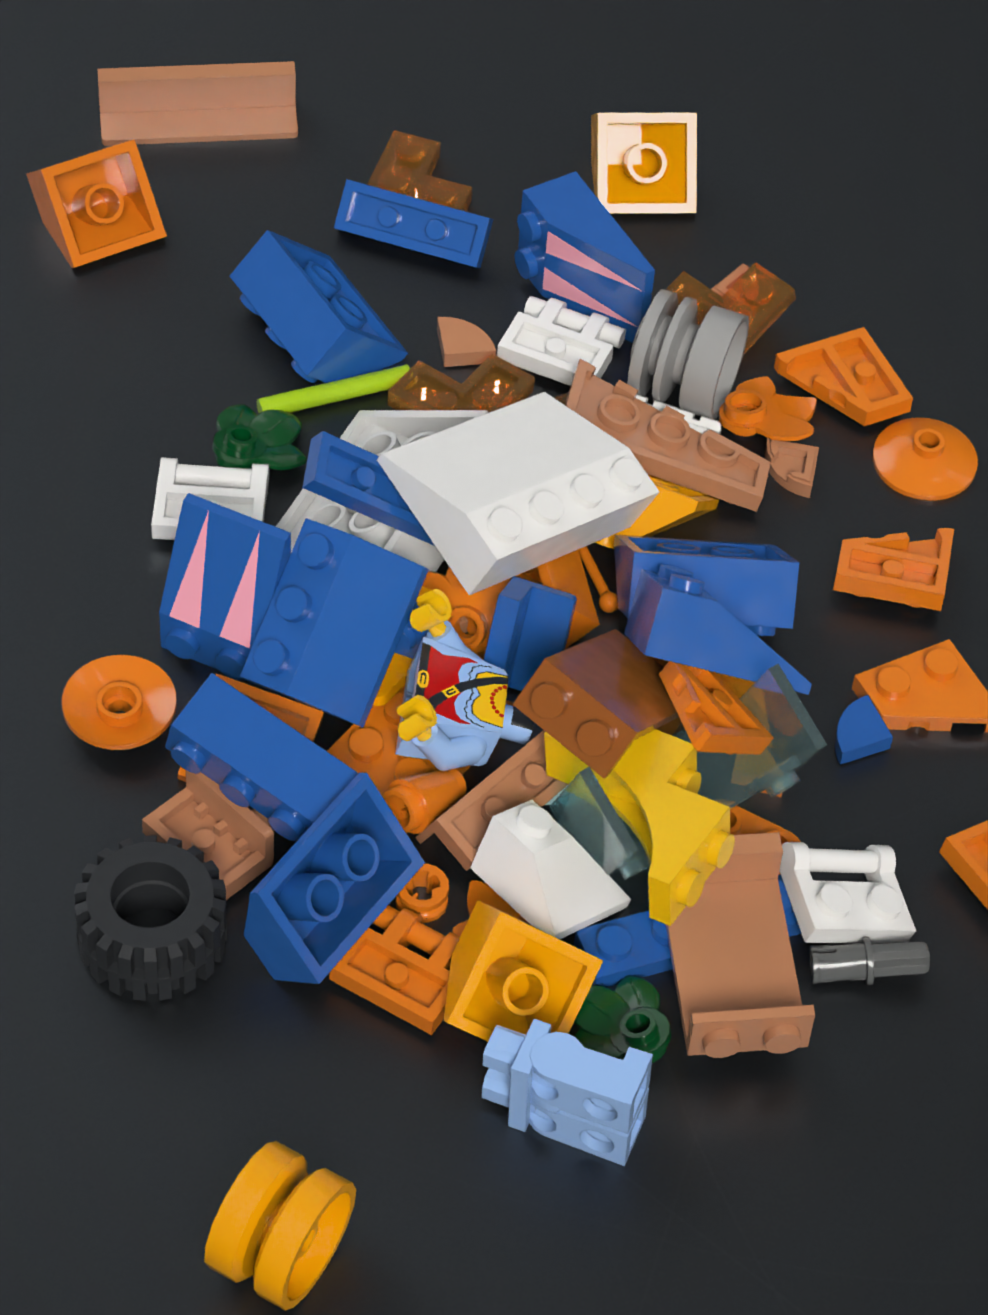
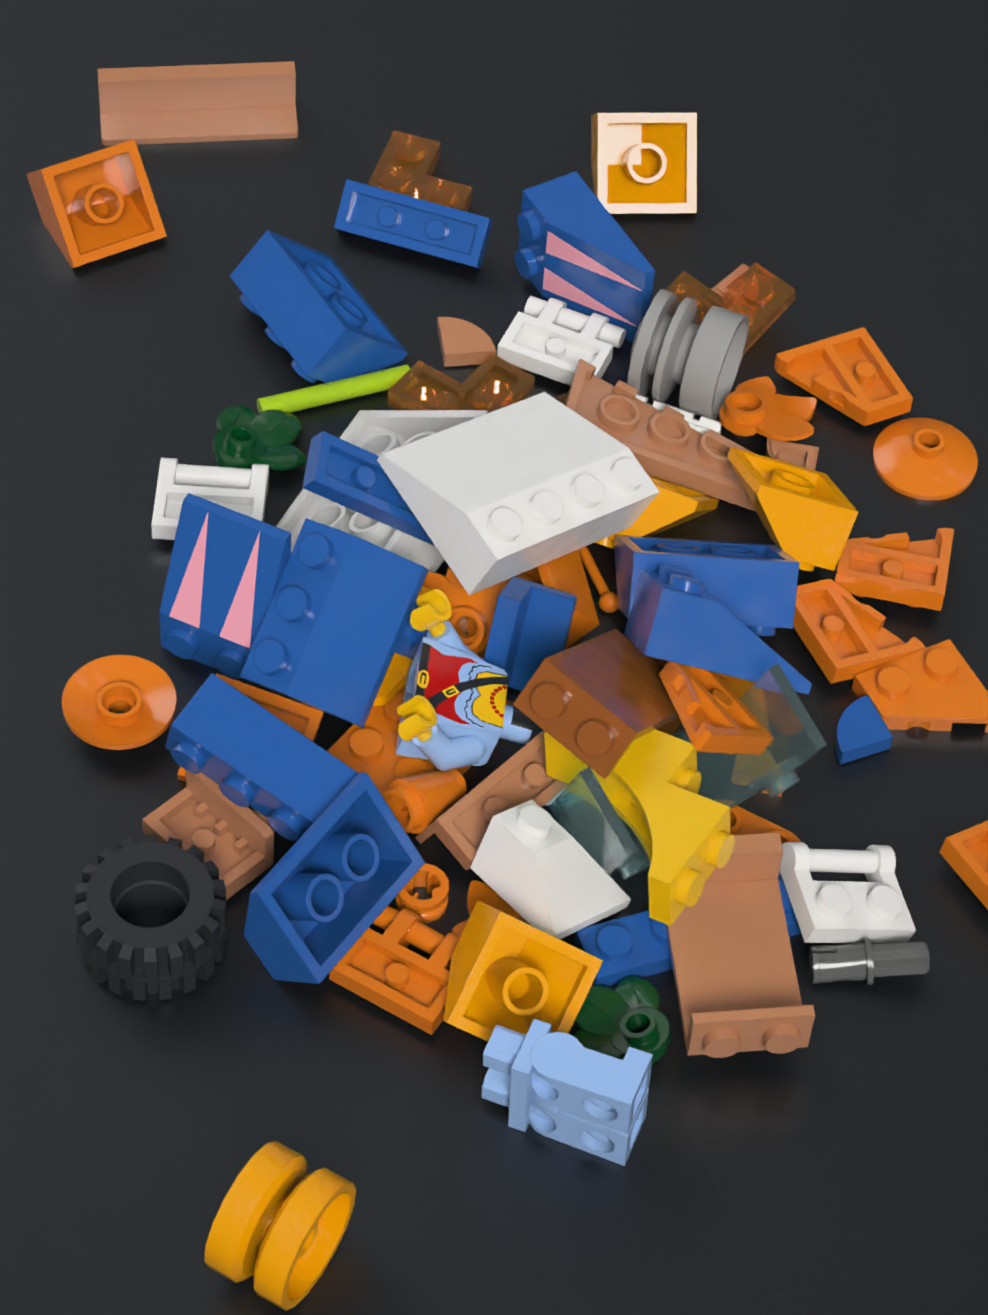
none -> light orange slope [727,447,859,571]
none -> orange wing [793,579,926,684]

